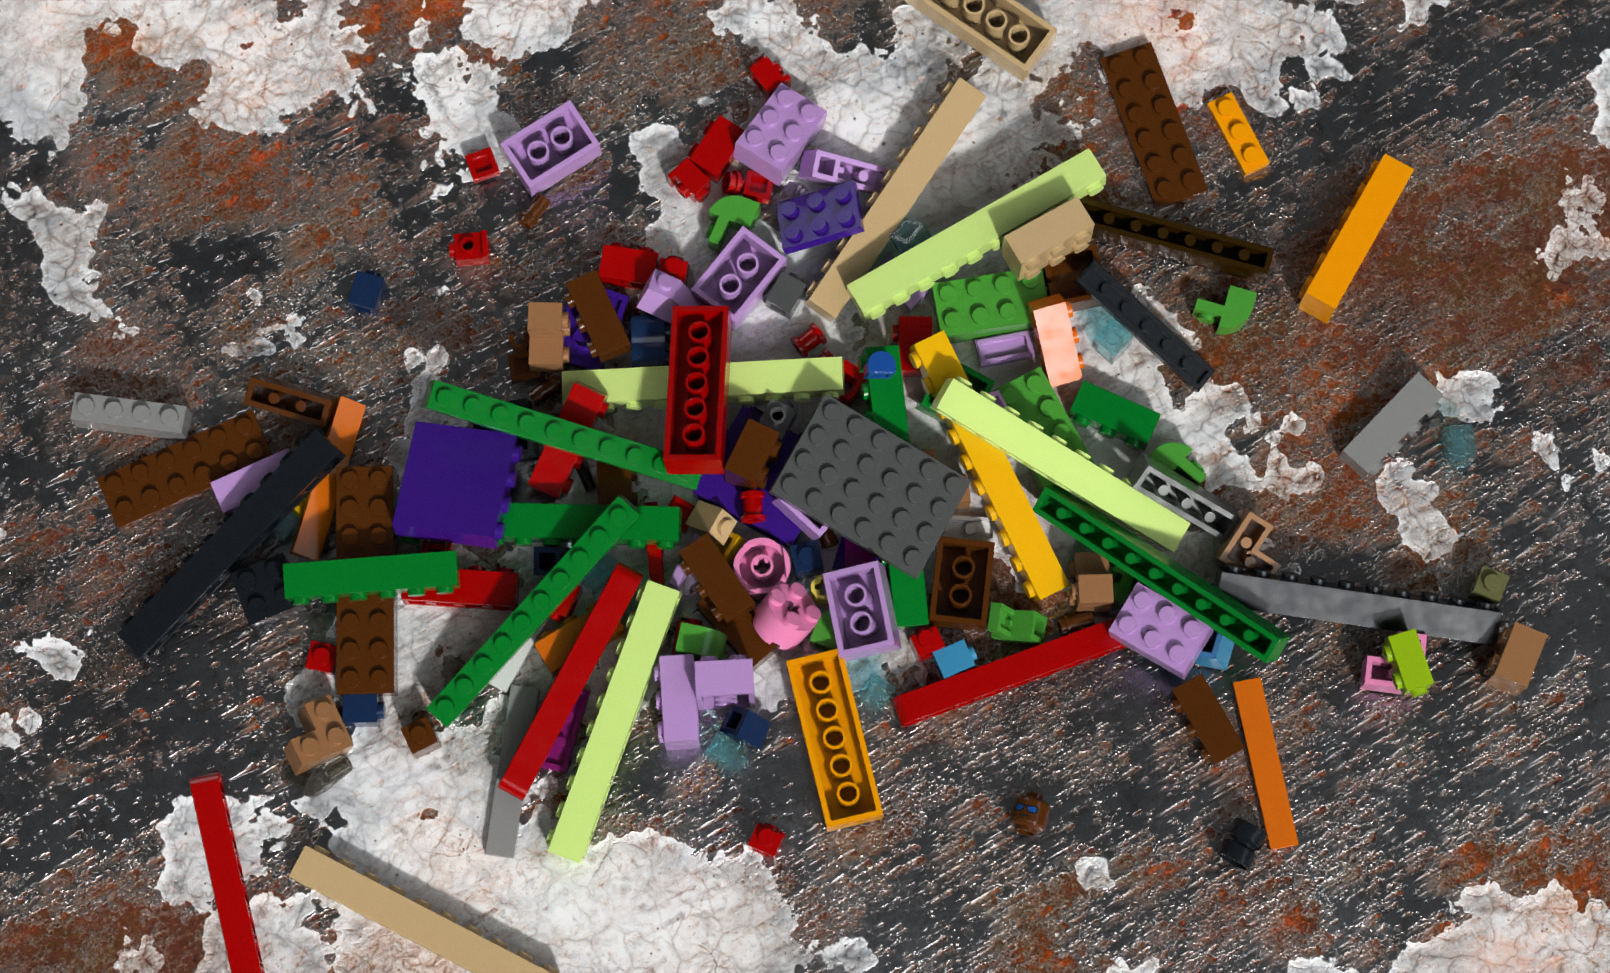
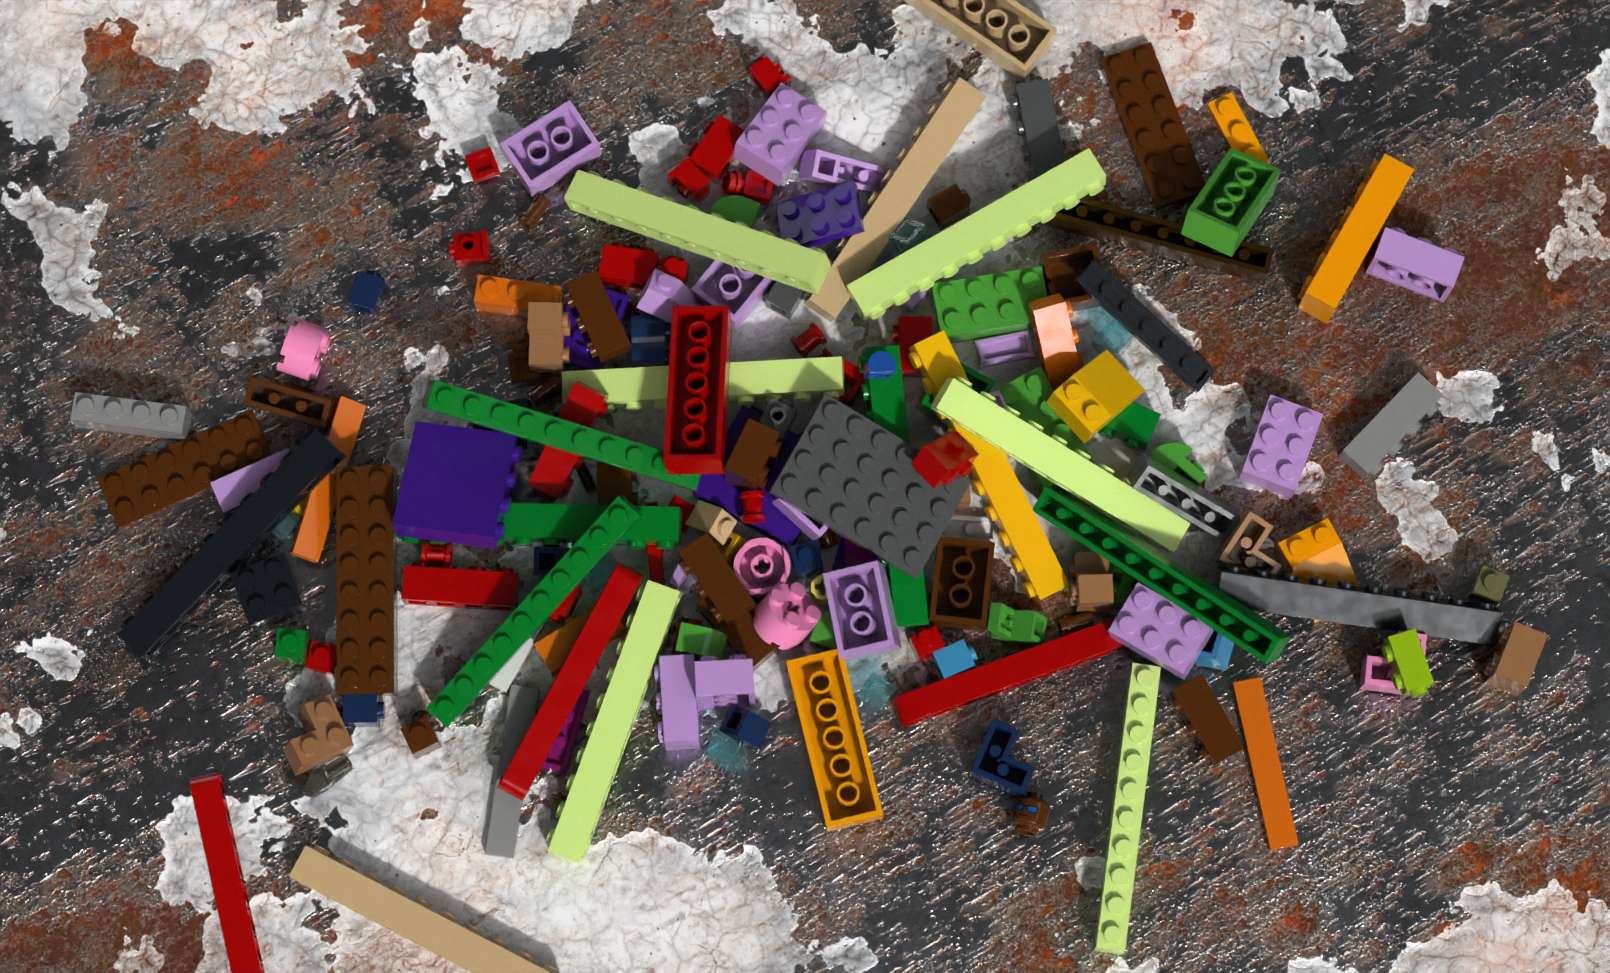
green brick [283,551,461,606] -> none
red brick [748,823,786,861] -> none
tan brick [1001,196,1095,281] -> none
bright green brick [1192,285,1257,335] -> none
black wheel [1216,818,1268,872] -> none
clear light blue brick [1439,424,1477,469] -> none
none -> green brick [274,628,311,664]
none -> bright pink brick [277,317,331,381]
none -> orange brick [474,274,563,318]
none -> yellowish green brick [564,170,831,295]
none -> red brick [910,430,979,489]
none -> reddish brown brick [927,184,972,230]
none -> dark blue brick [969,719,1035,797]
none -> dark grey brick [1011,78,1065,182]
none -> yellow slope [1046,350,1145,444]
none -> yellowish green brick [1093,663,1161,955]
none -> bright green brick [1181,148,1281,257]
none -> lavender brick [1238,394,1323,498]
none -> light orange slope [1274,518,1359,624]
none -> lavender brick [1365,227,1465,303]

